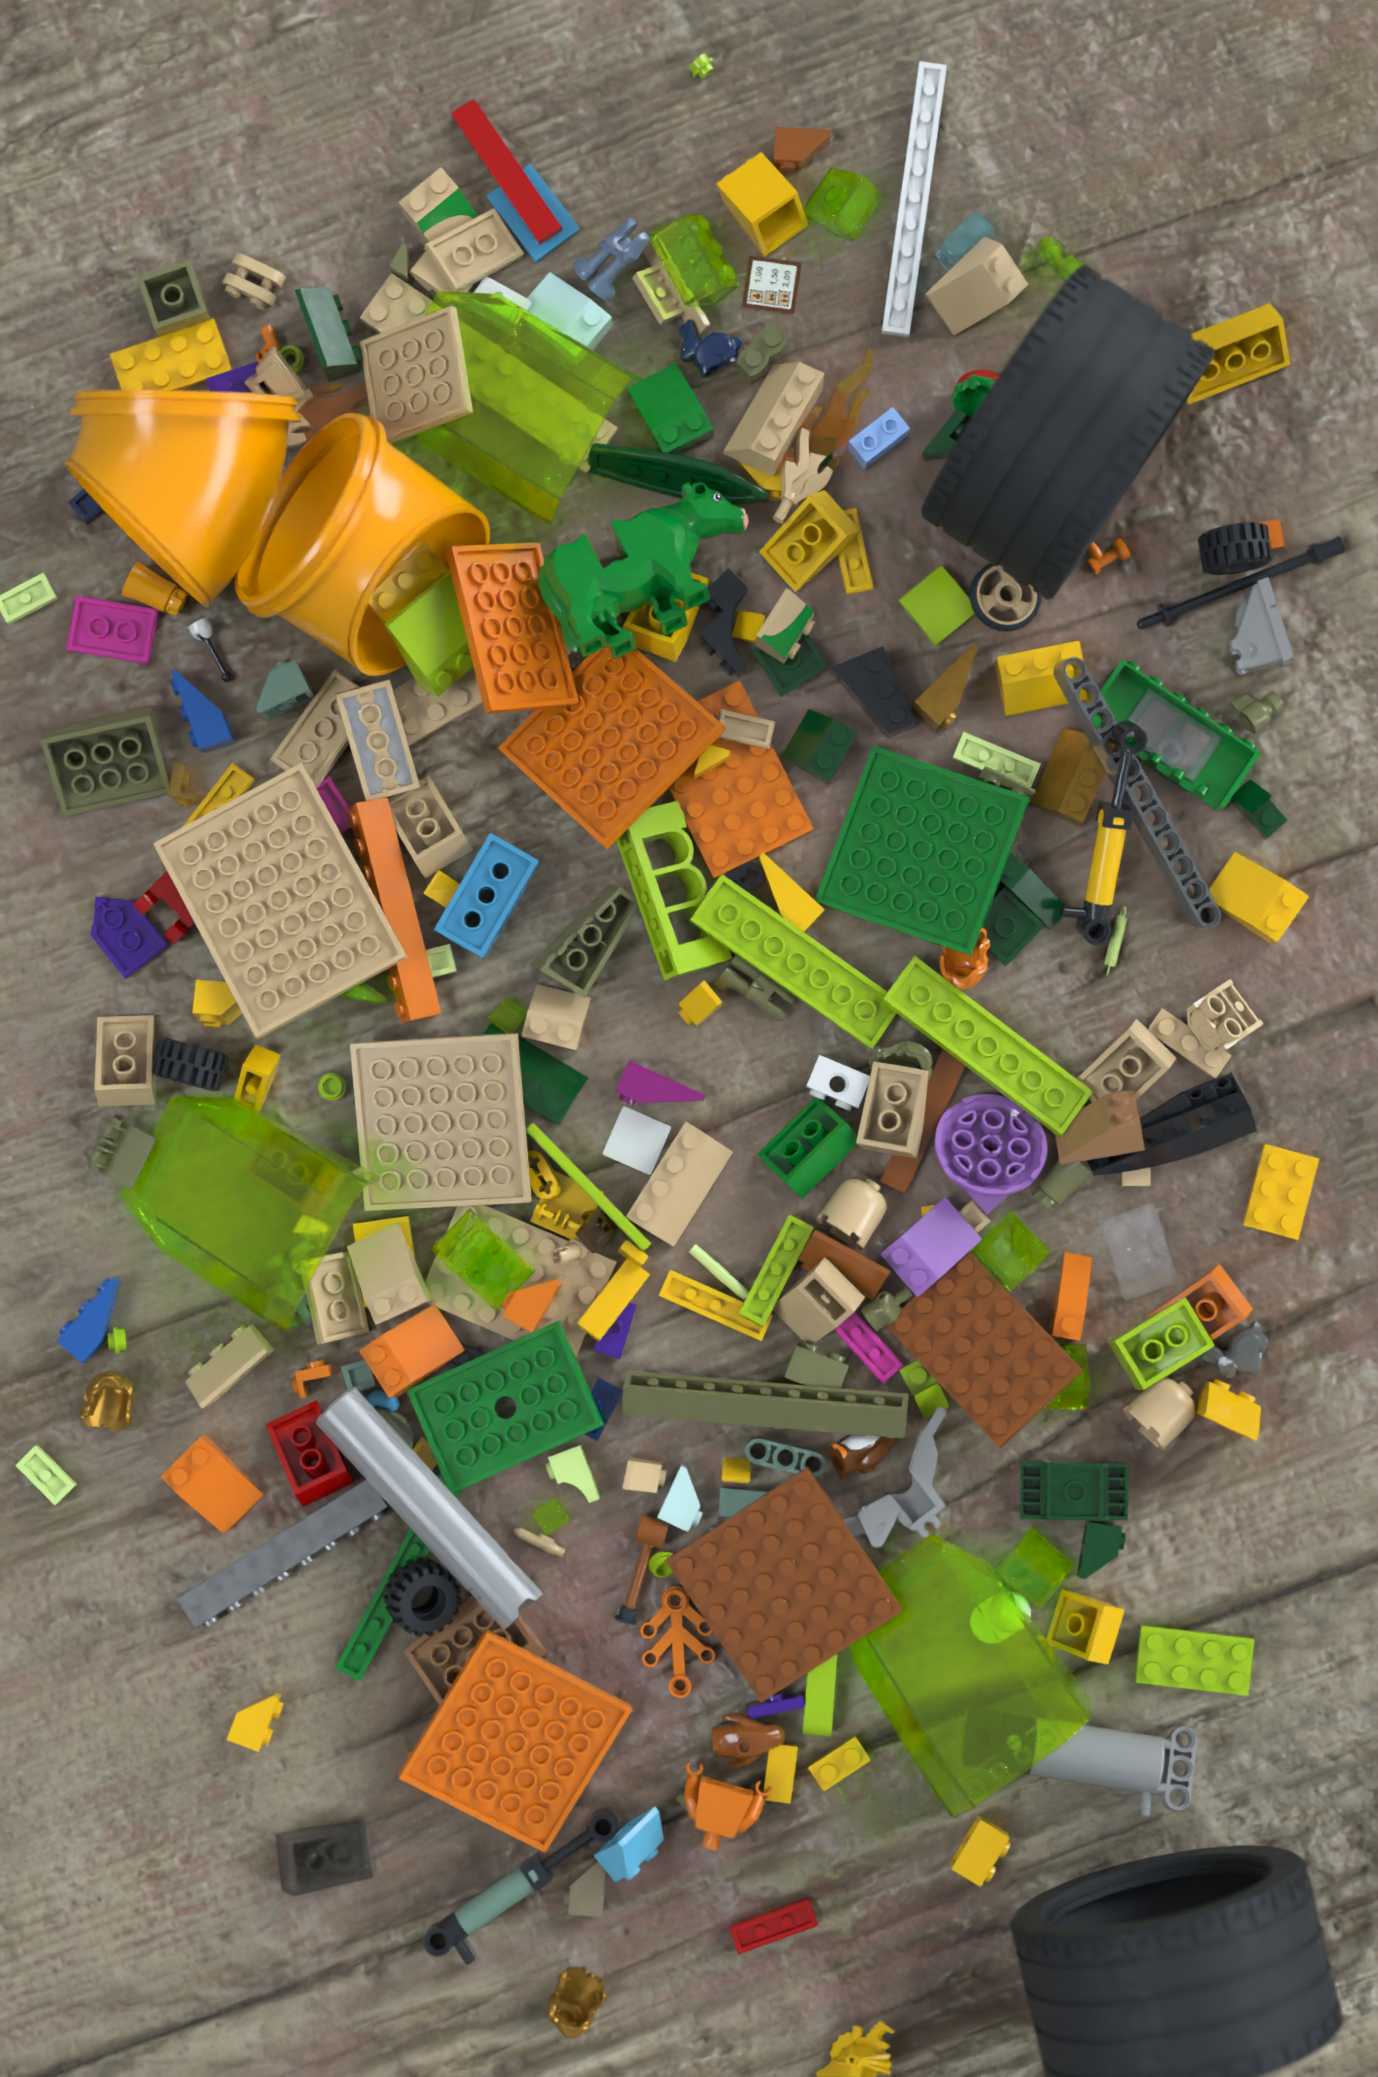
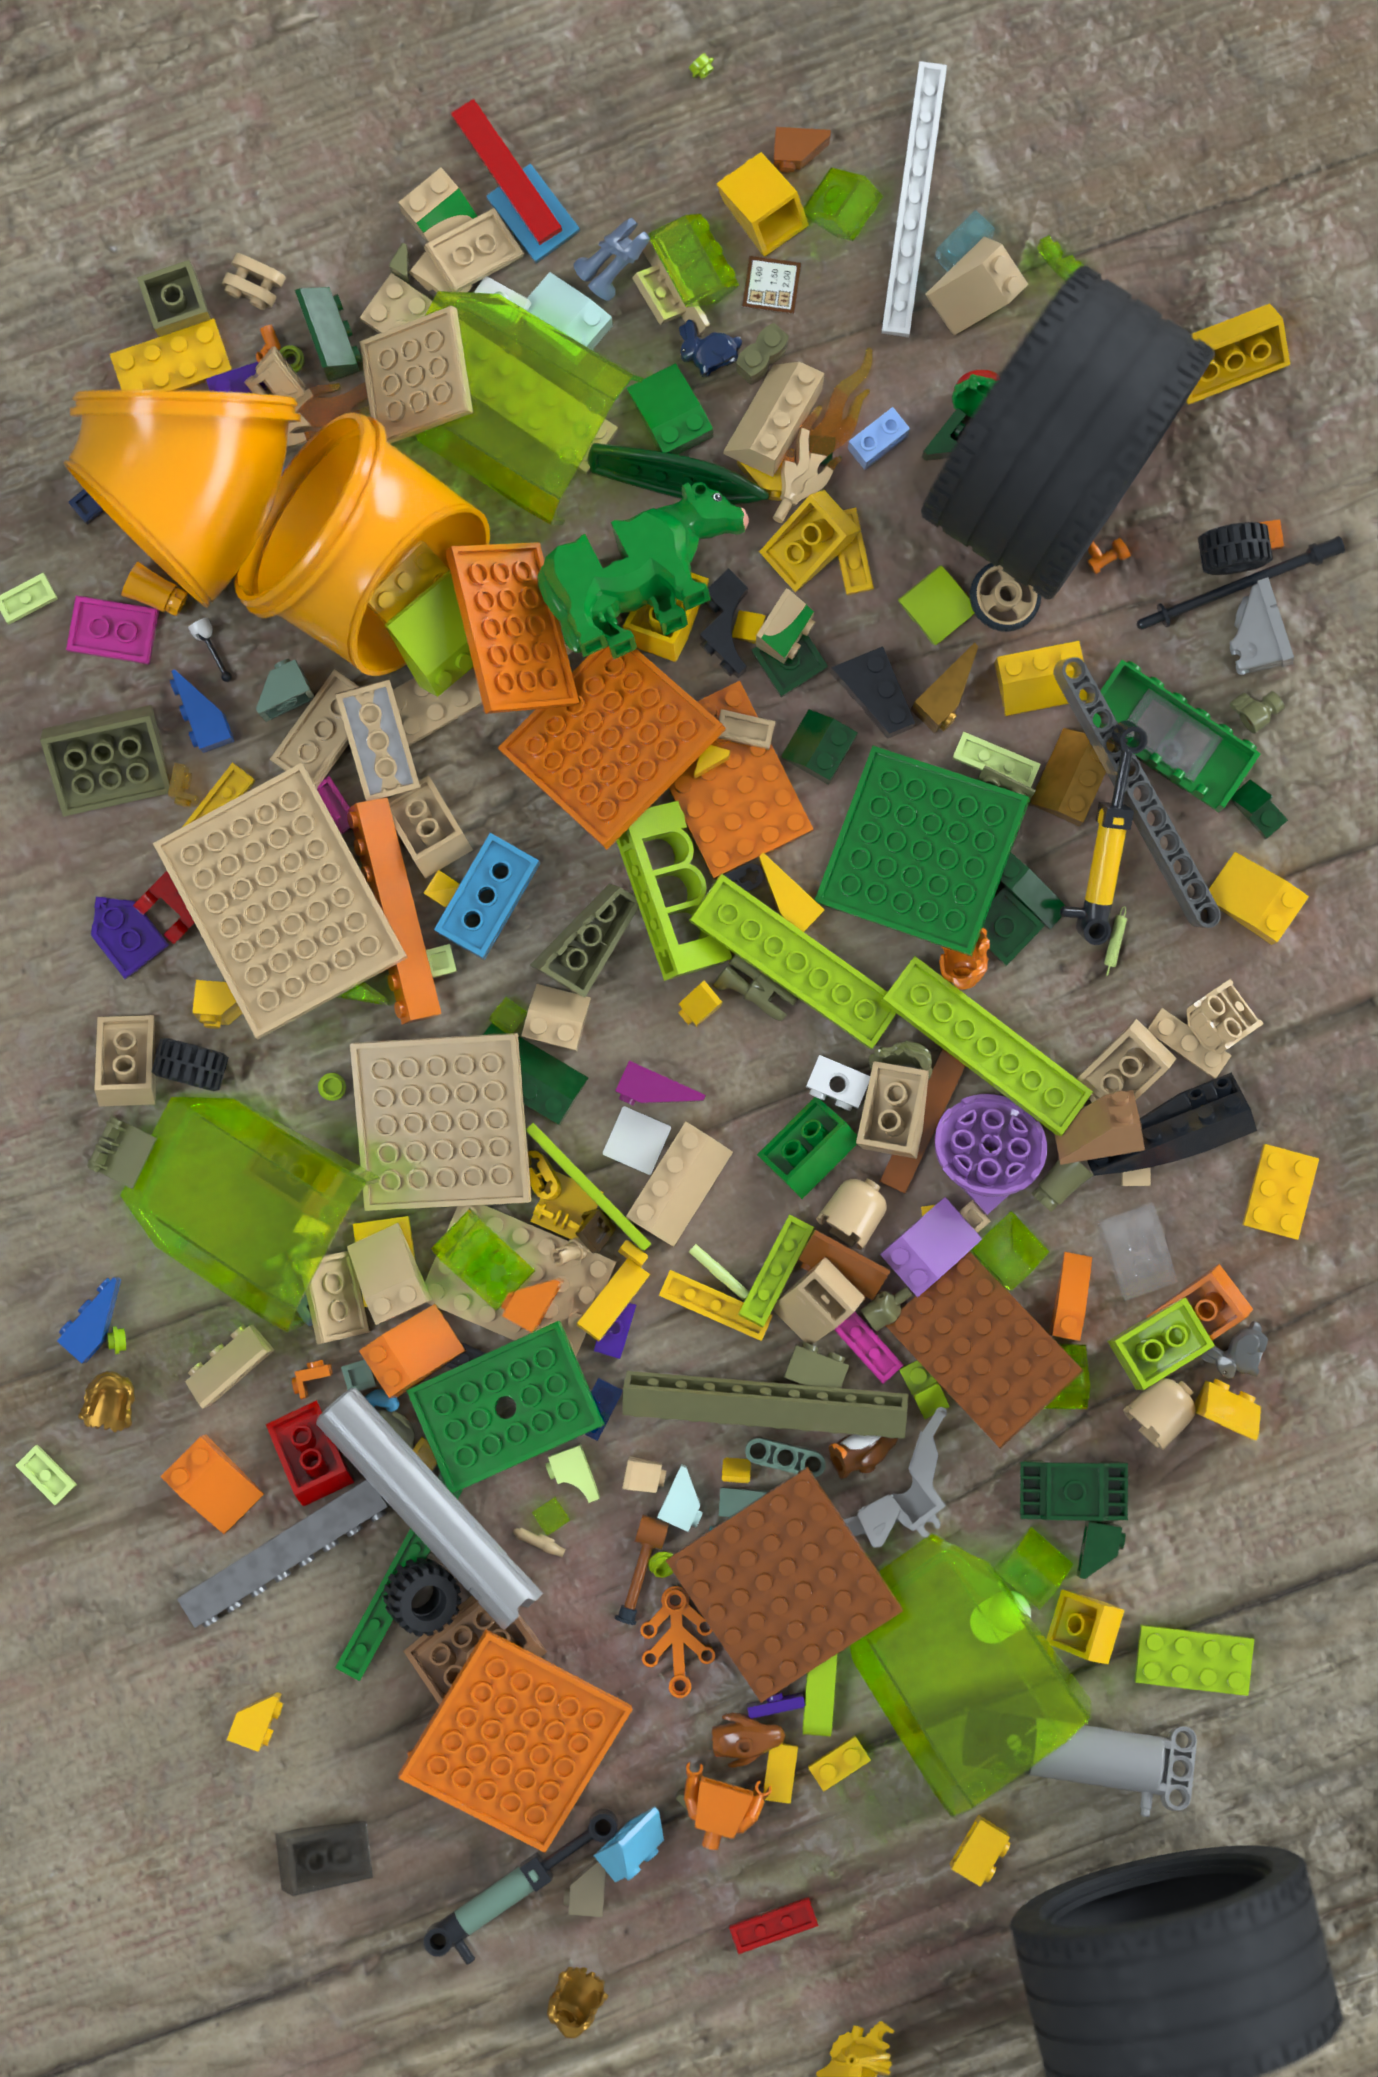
yellow slope [233,1044,281,1114] -> none

